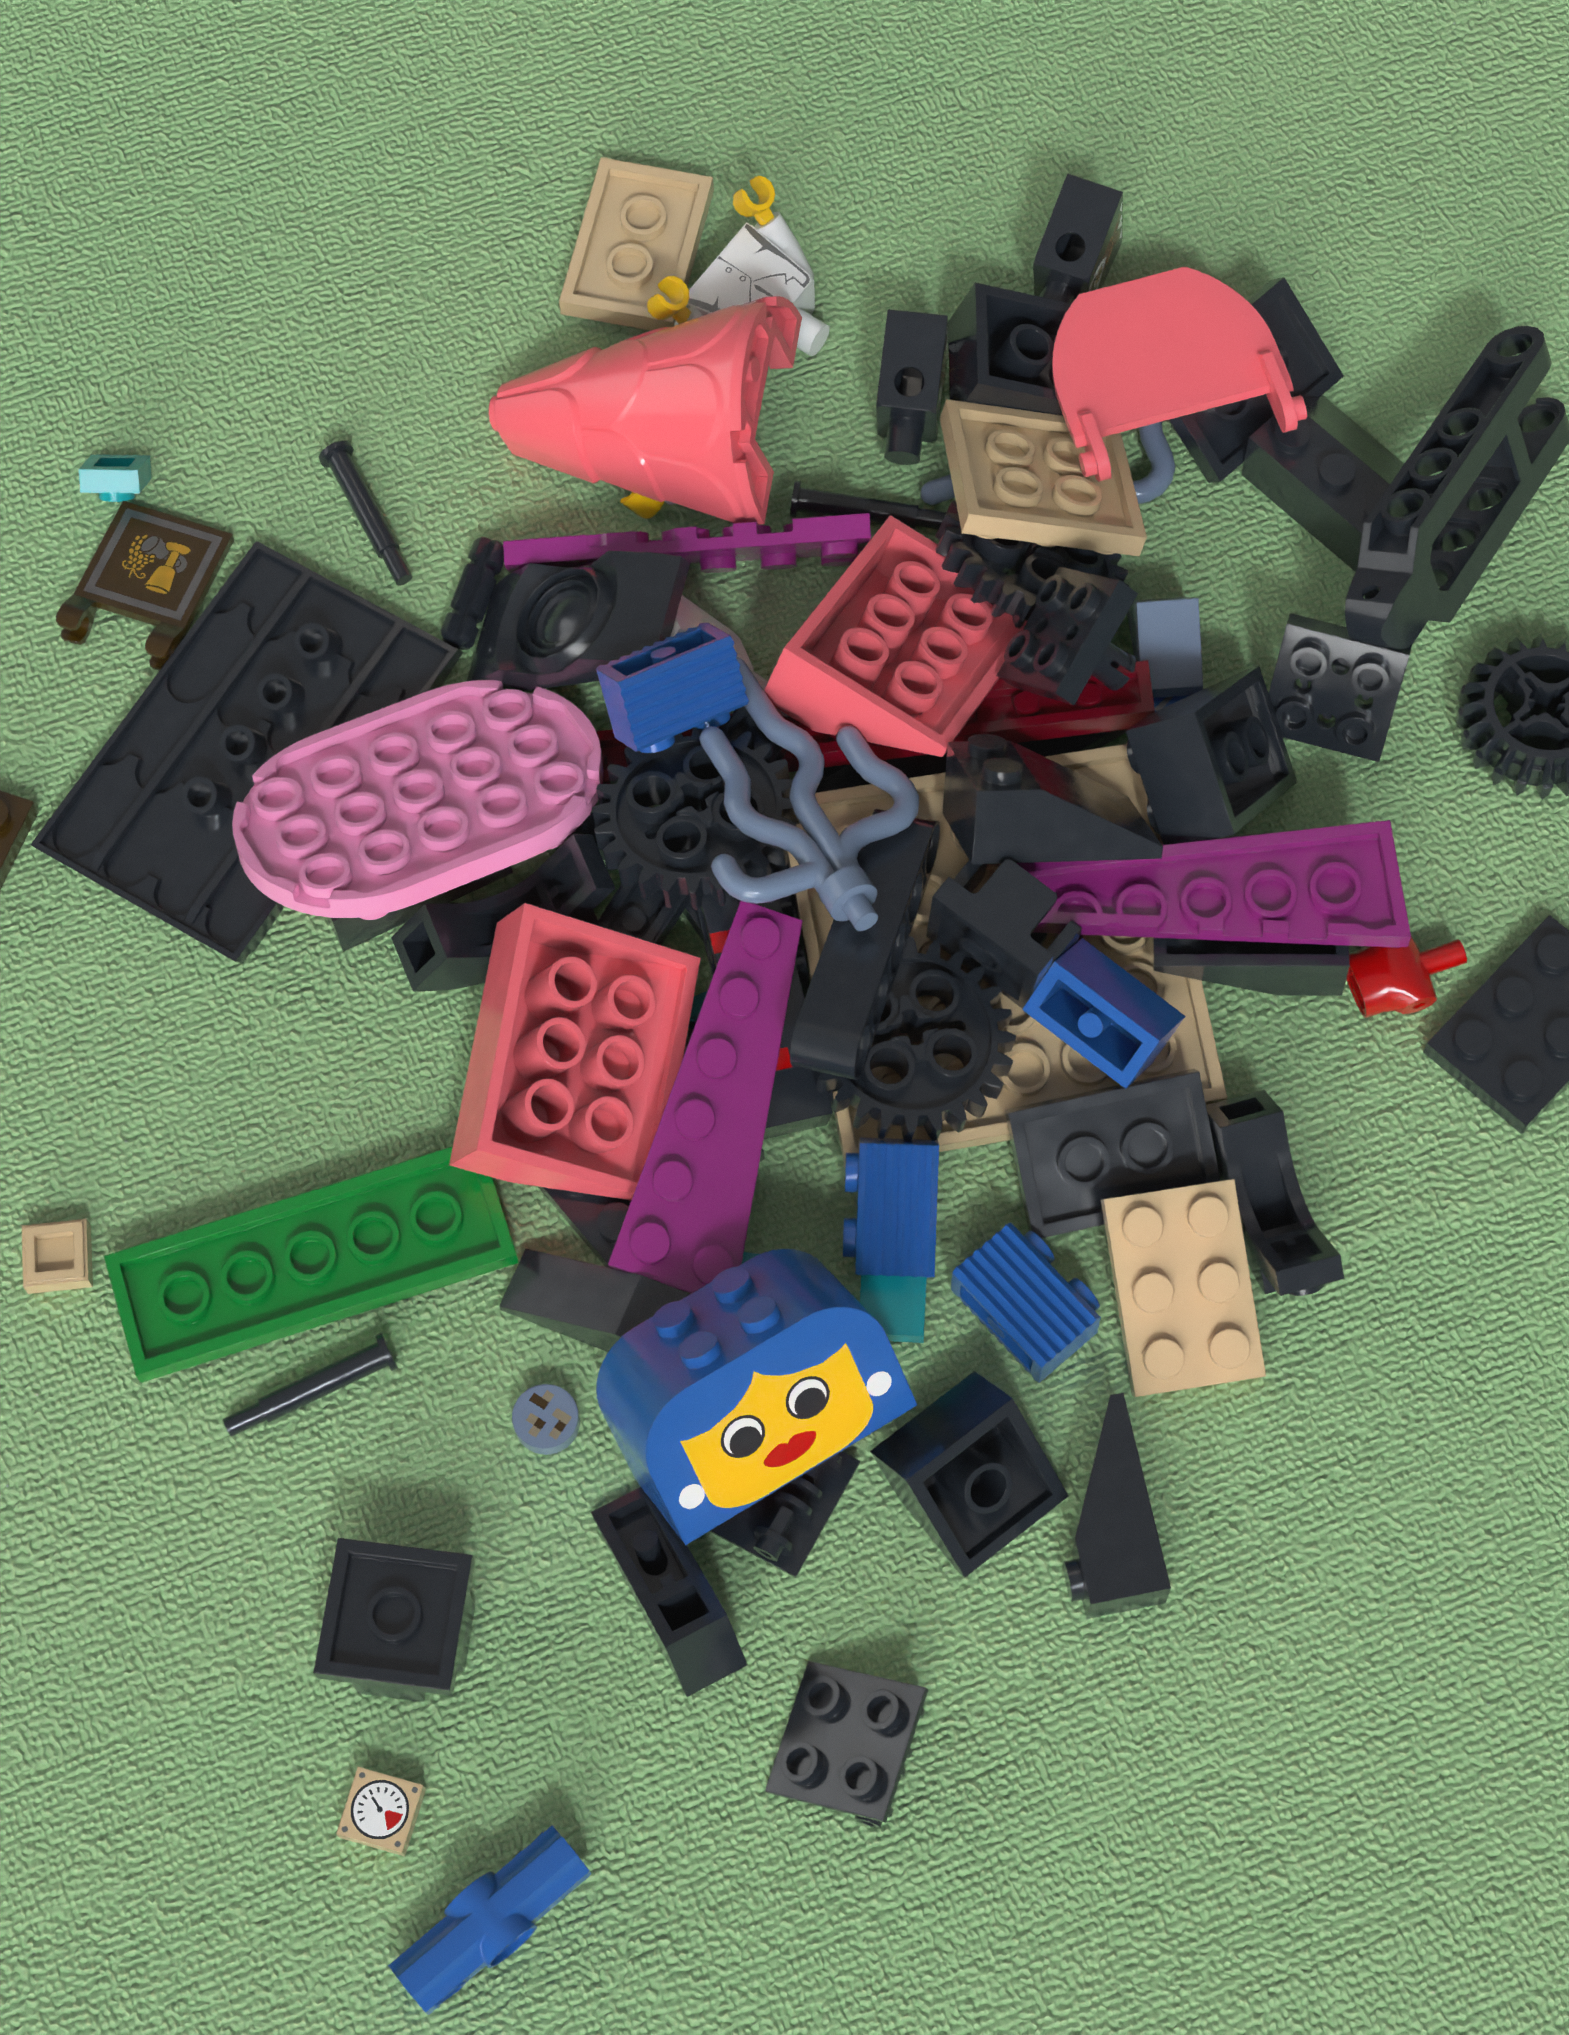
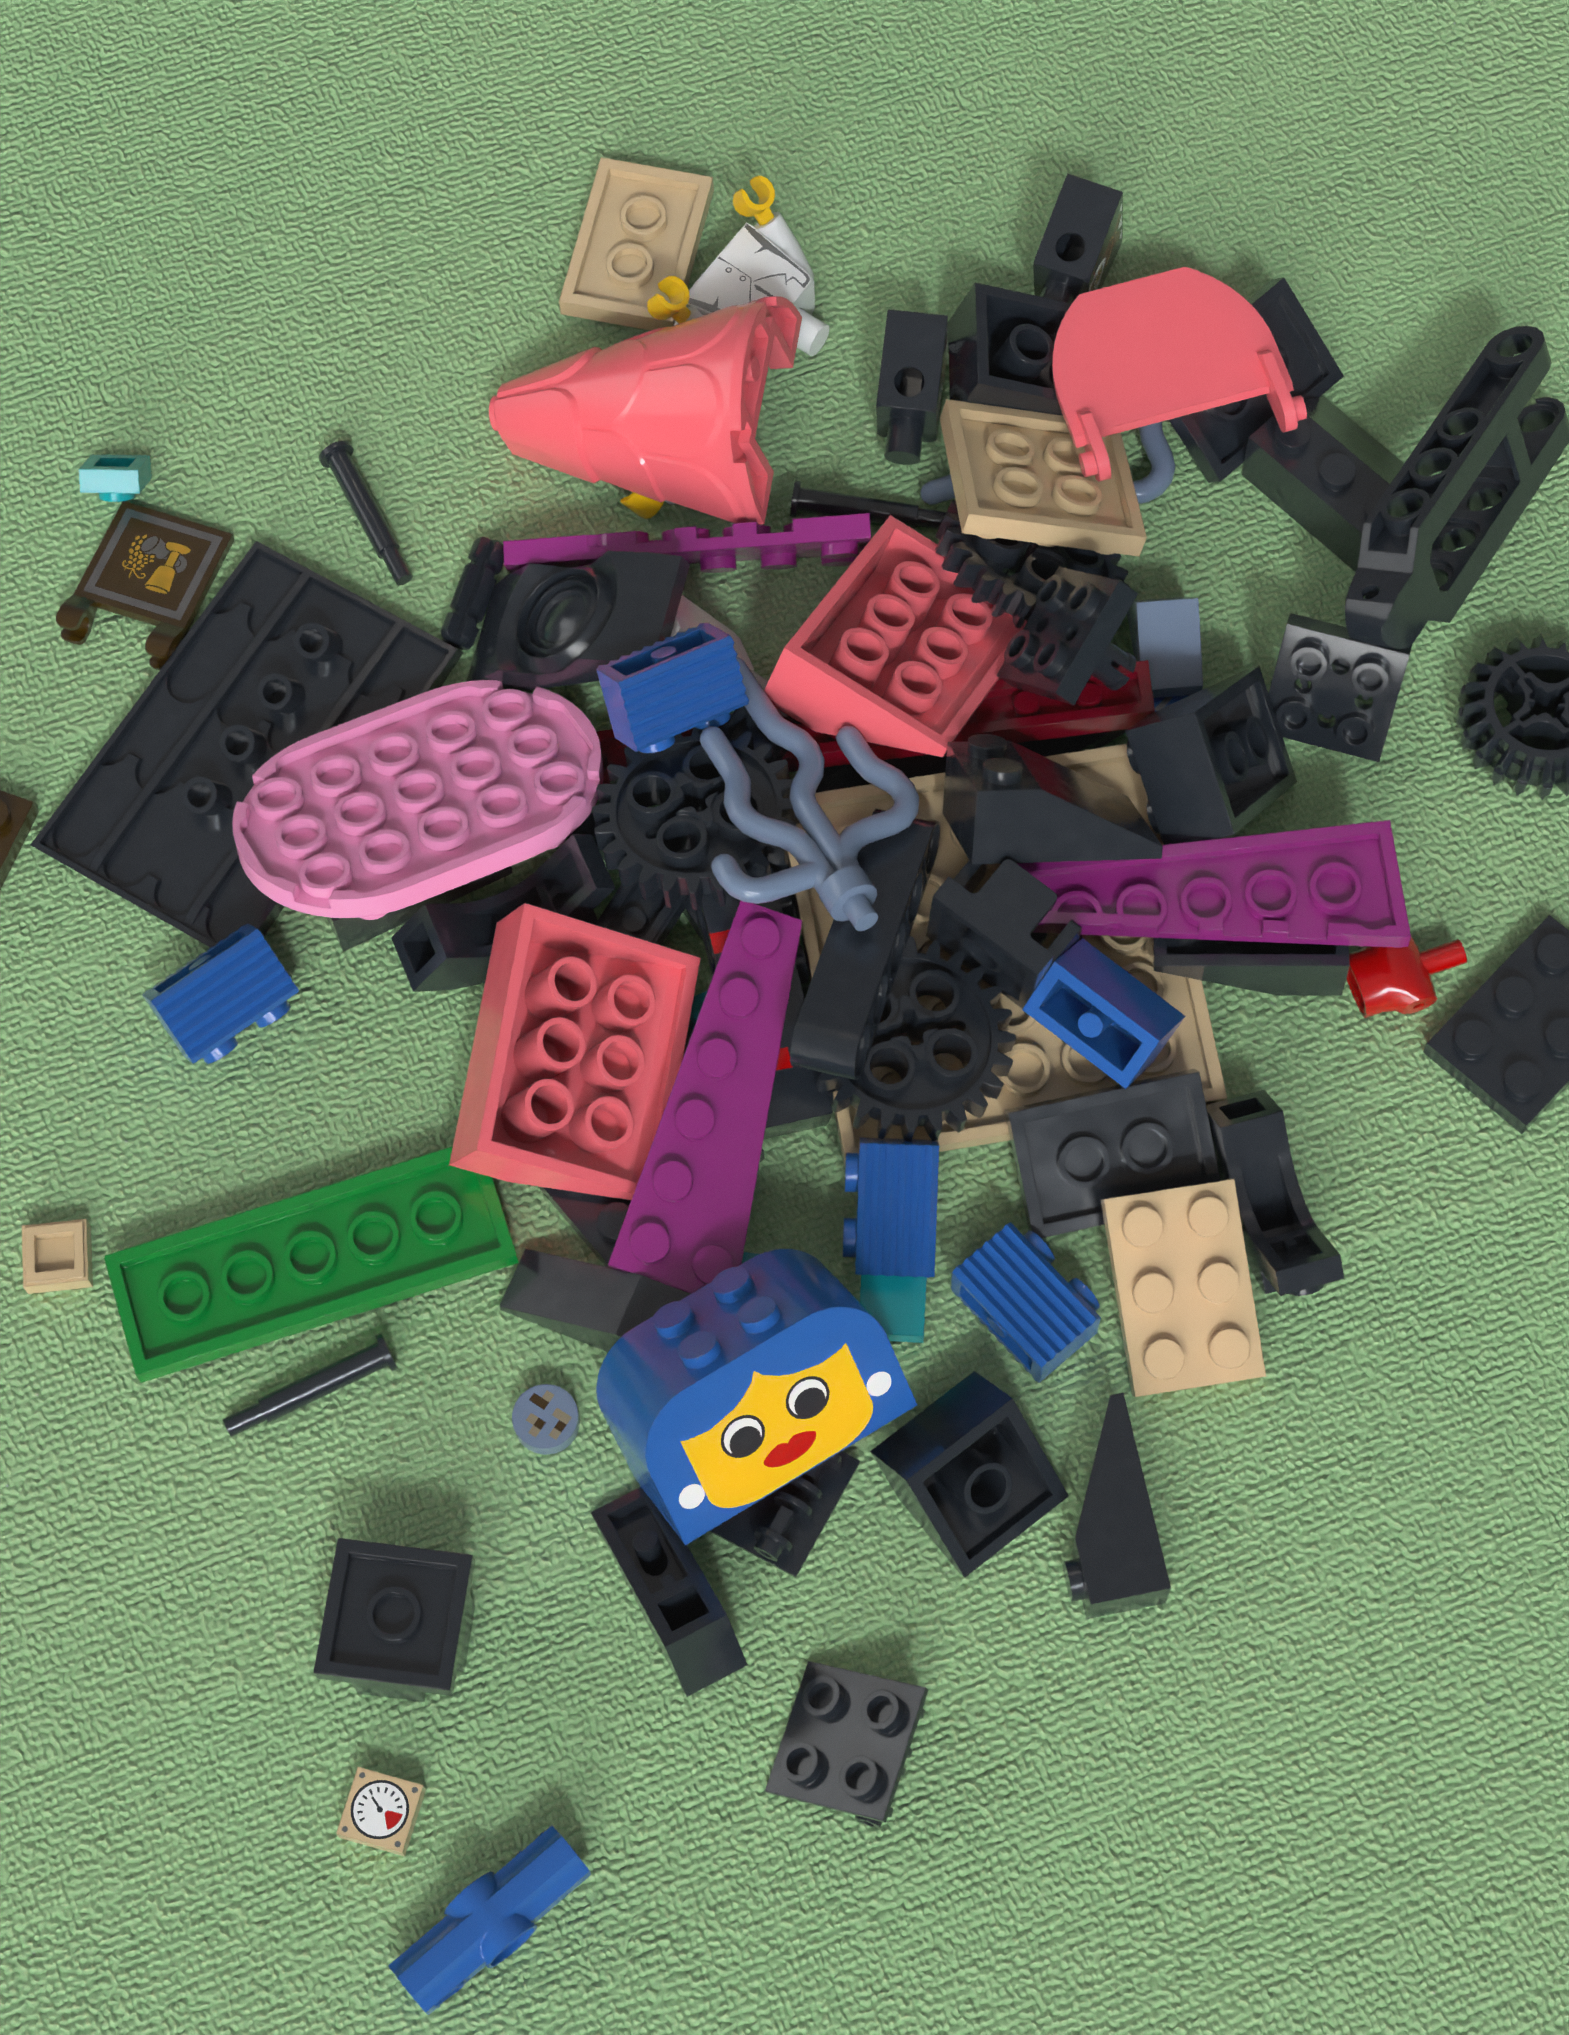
none -> blue brick [142,924,299,1064]

